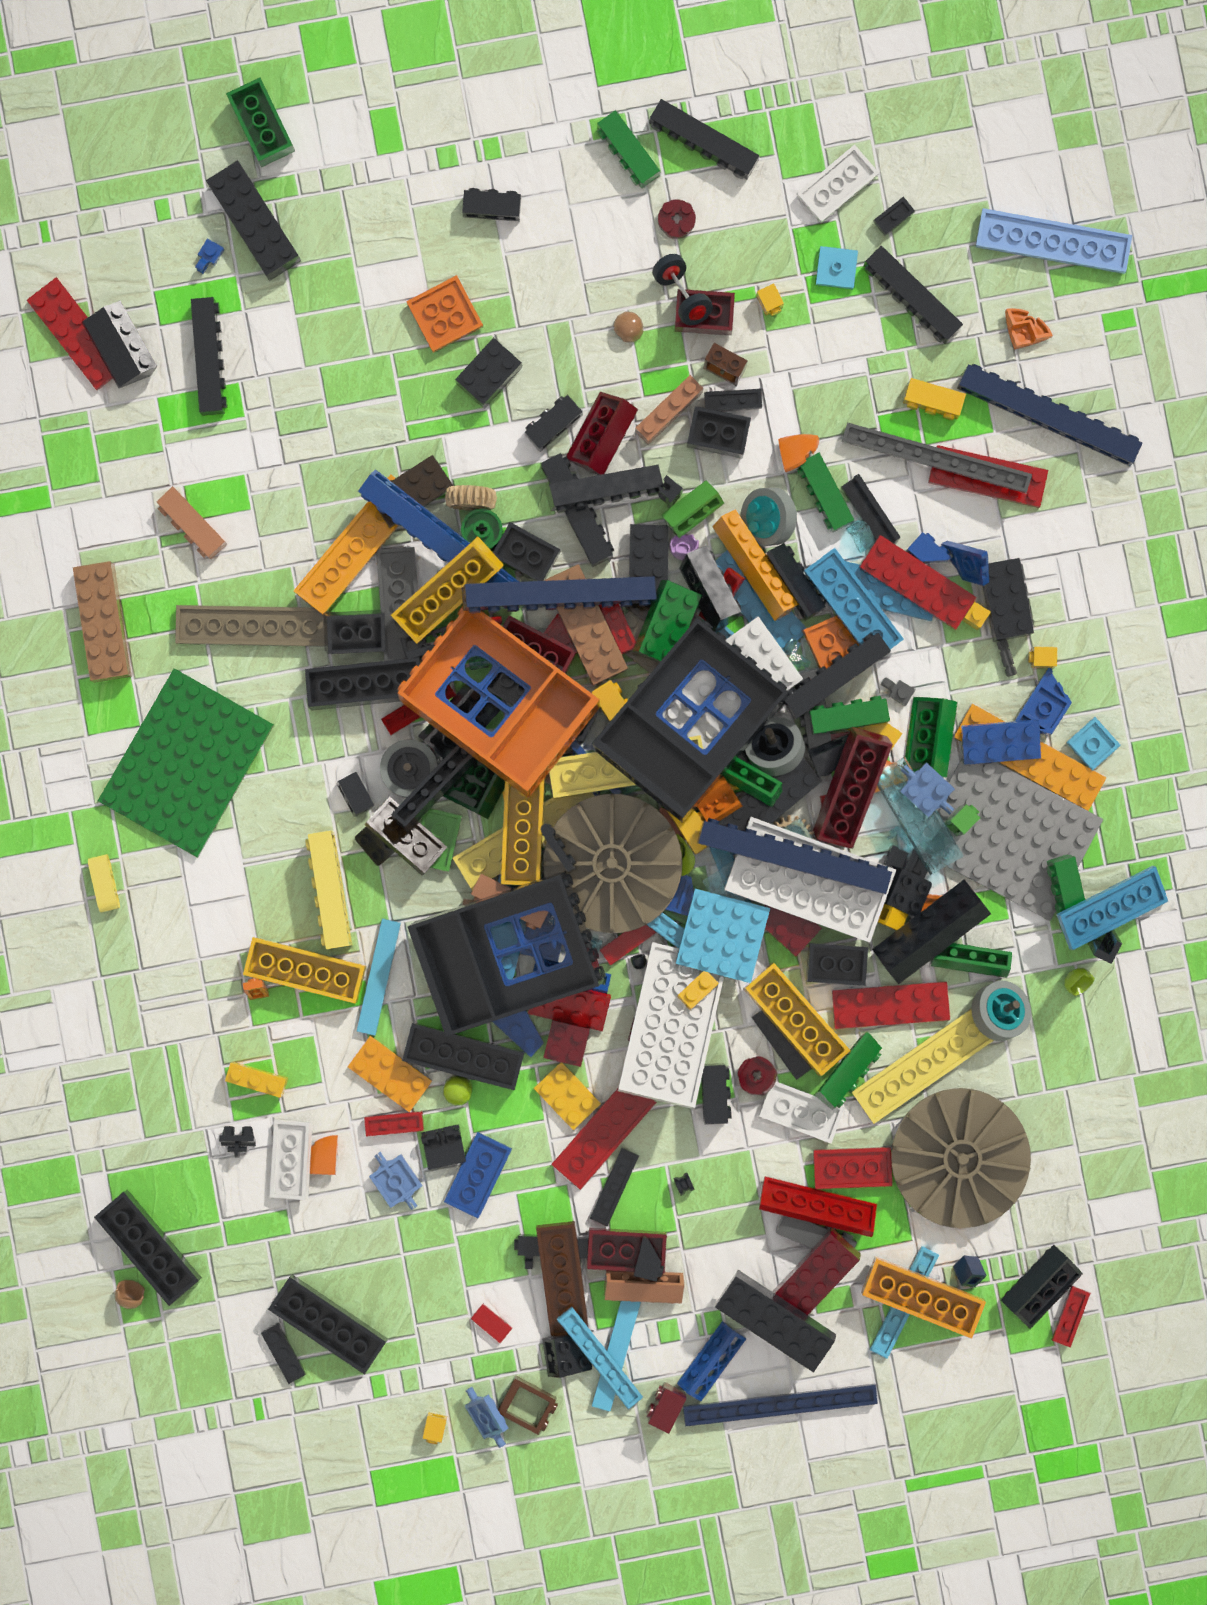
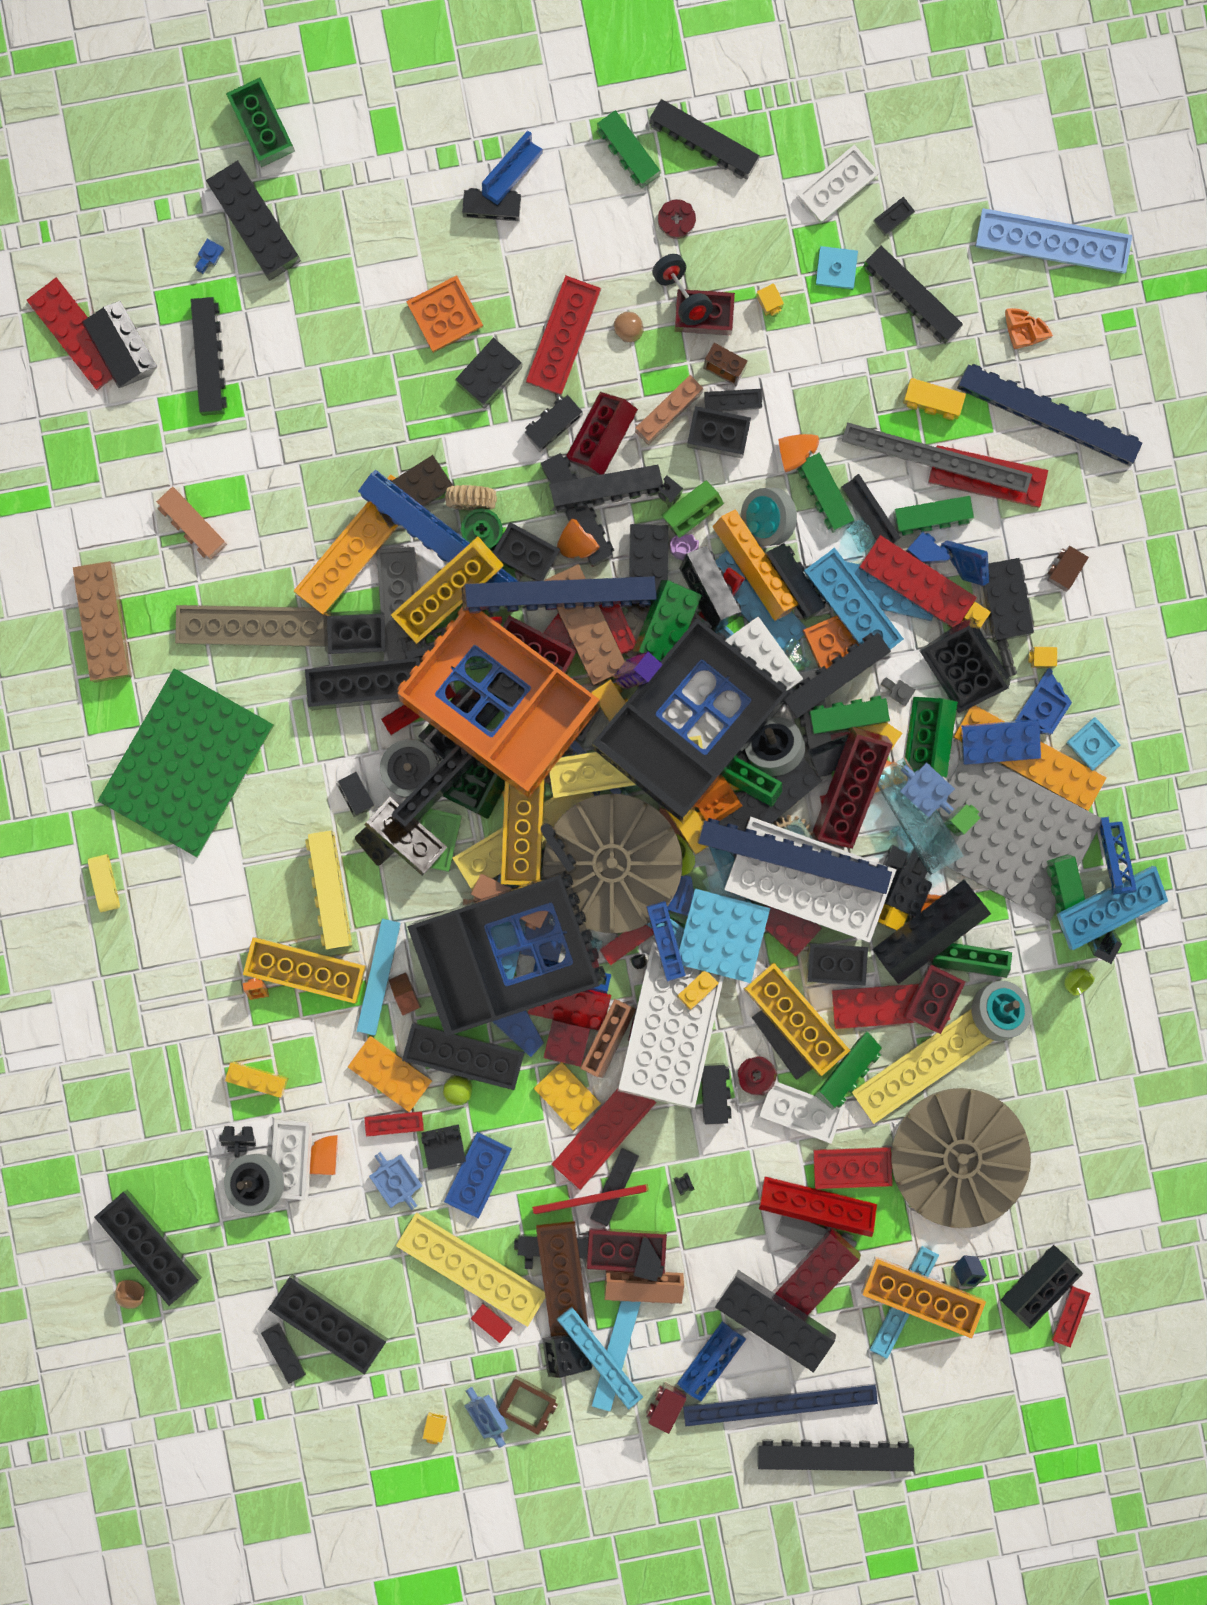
none -> wheel [224,1154,284,1213]
none -> copper slope [389,972,421,1016]
none -> light yellow plate [396,1212,545,1327]
none -> blue fence [482,130,543,205]
none -> red plate [526,275,601,396]
none -> red tile [532,1184,649,1214]
none -> orange brick [557,519,600,559]
none -> nougat brick [580,999,636,1078]
none -> brick [613,652,663,689]
none -> blue hinge [646,901,686,981]
none -> black brick [757,1439,914,1472]
none -> green brick [893,496,974,536]
none -> dark red brick [903,964,966,1034]
none -> black slope [920,617,1011,713]
none -> reddish brown brick [1047,545,1089,592]
none -> blue fence [1099,817,1137,895]

